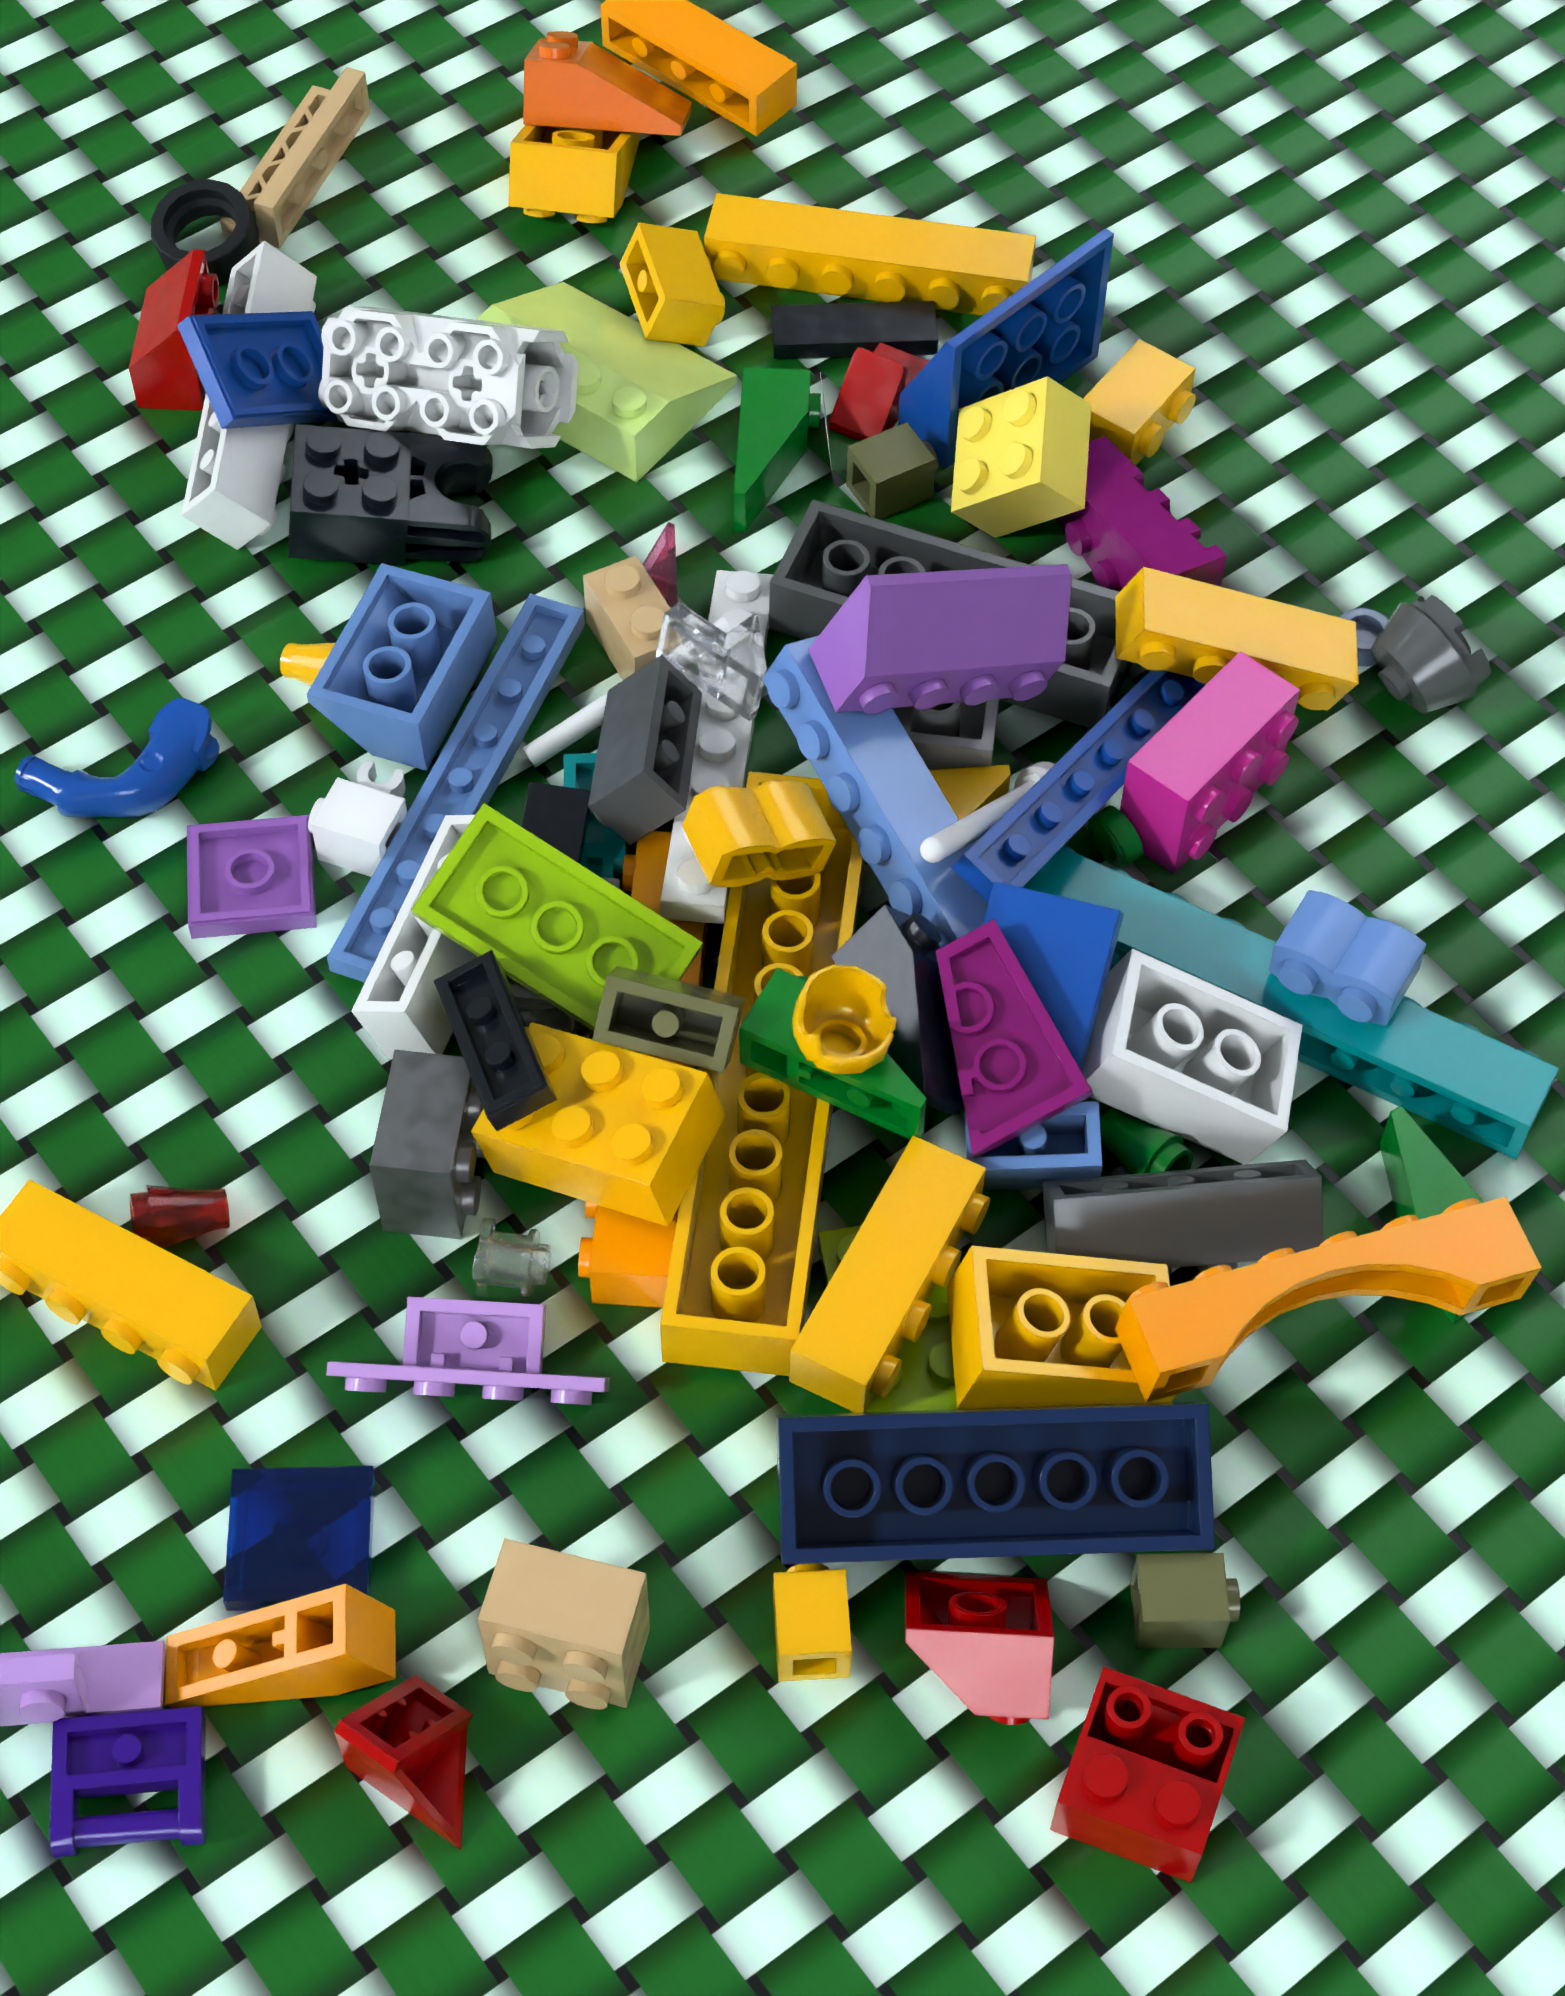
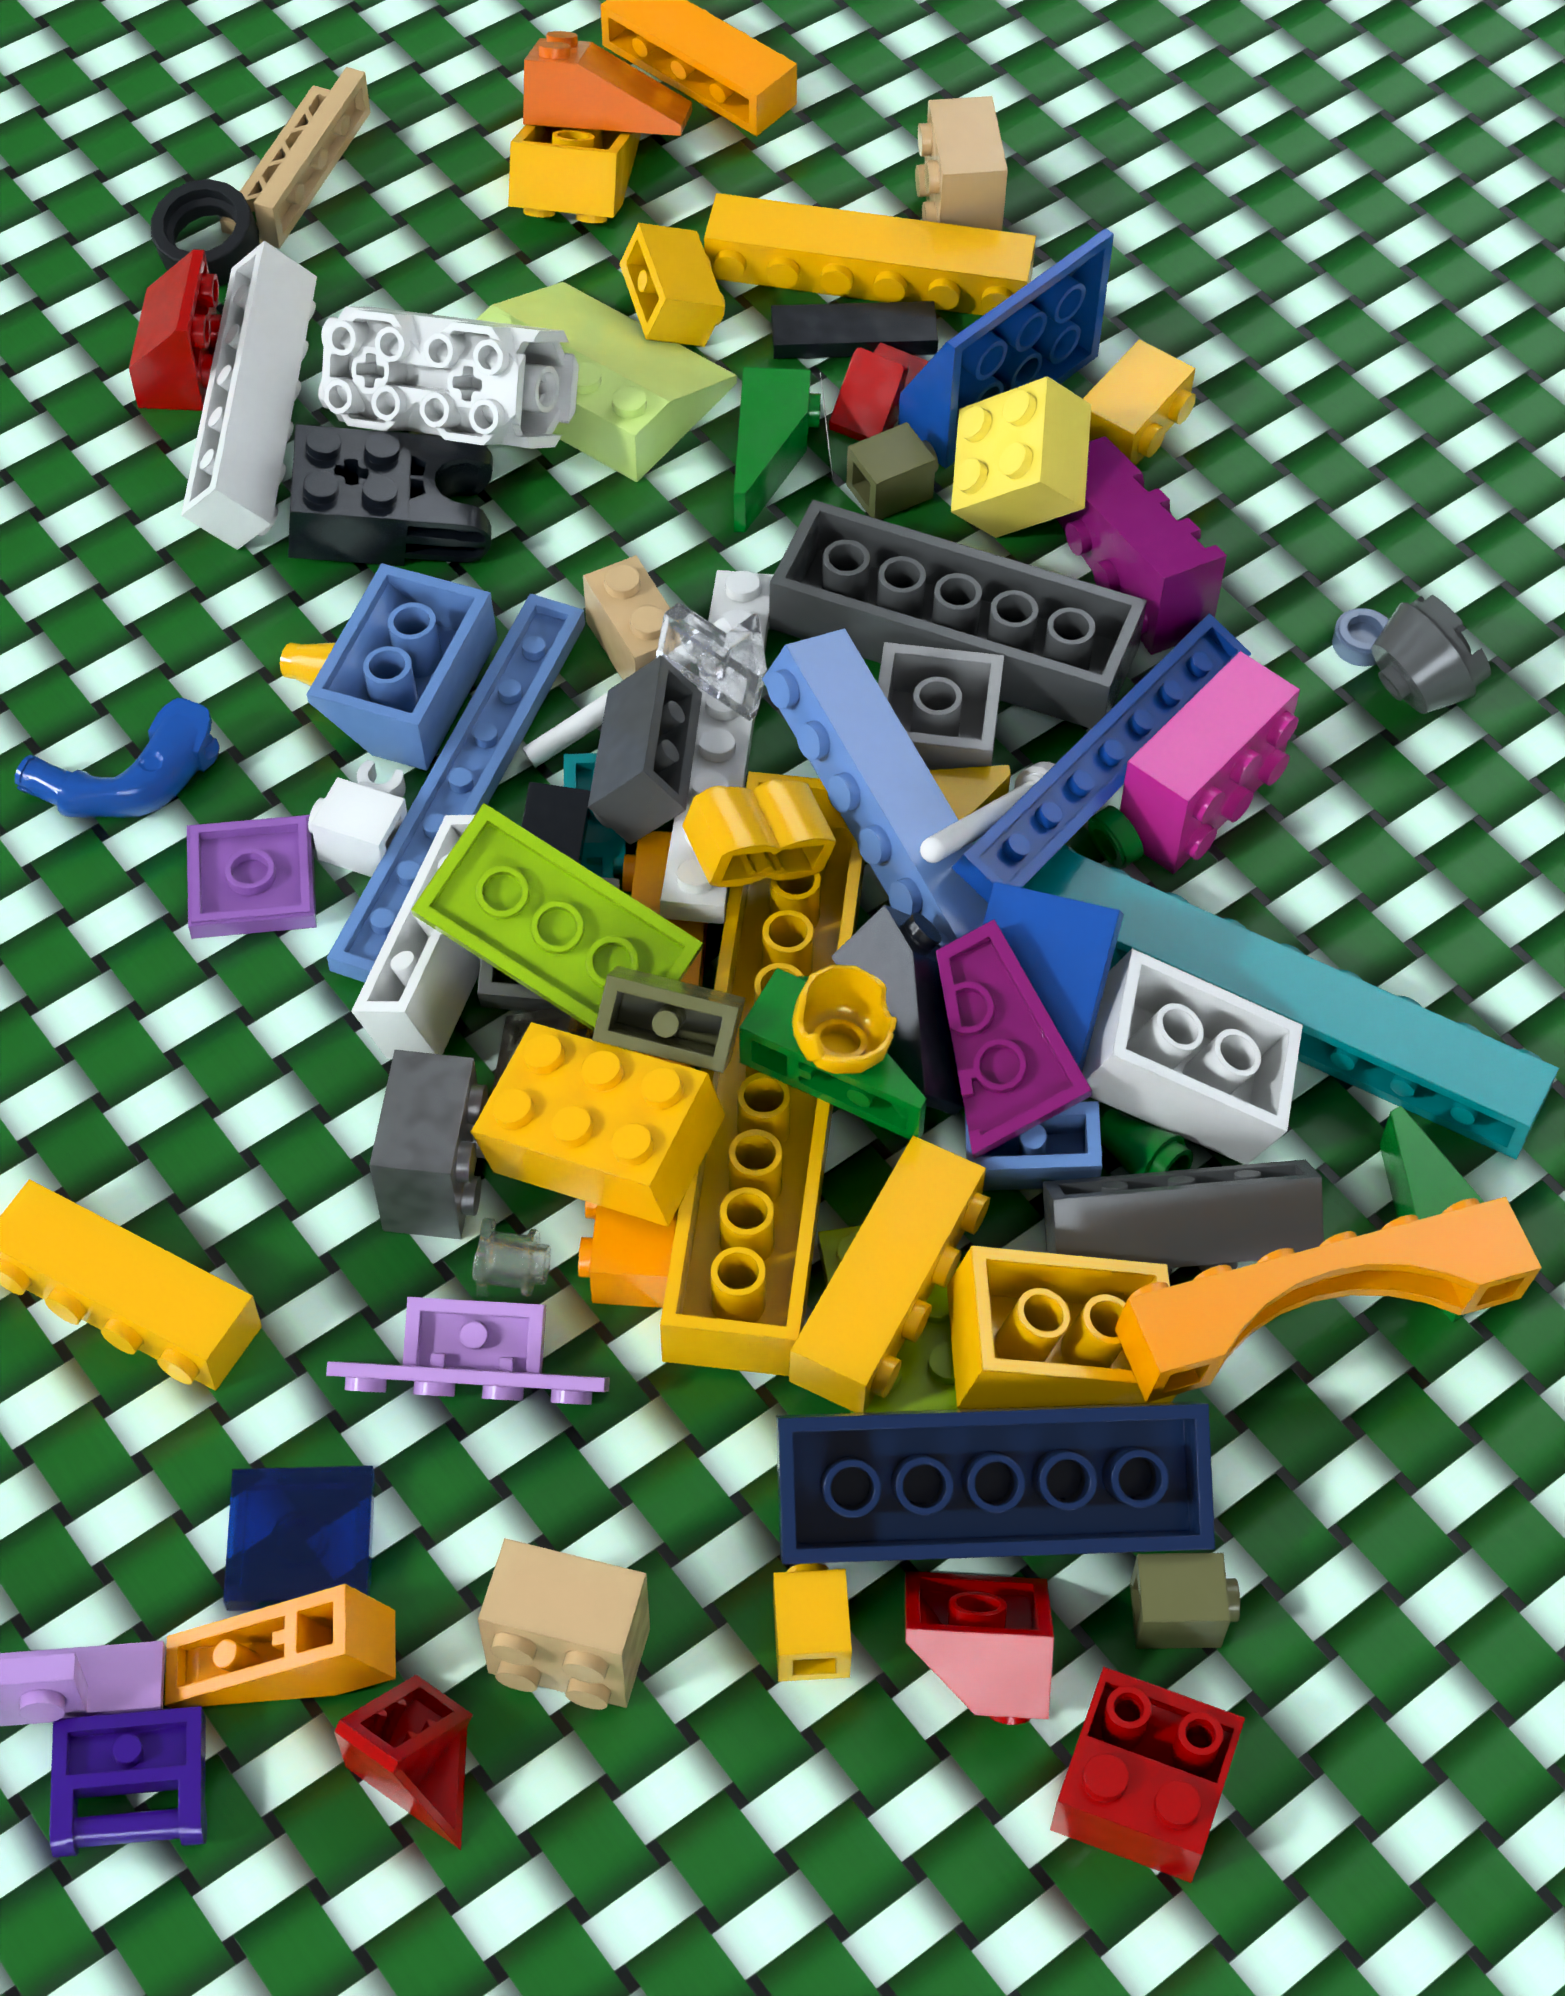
clear red cone [129,1185,230,1248] -> none
blue tile [177,311,339,429] -> none
black tile [434,950,557,1131] -> none
clear pink piece [642,522,678,610] -> none
medium lavender slope [808,564,1072,714] -> none
yellow brick [1115,567,1359,711] -> none
medium blue brick [1269,890,1426,1026] -> none
none -> tan brick [915,96,1008,231]

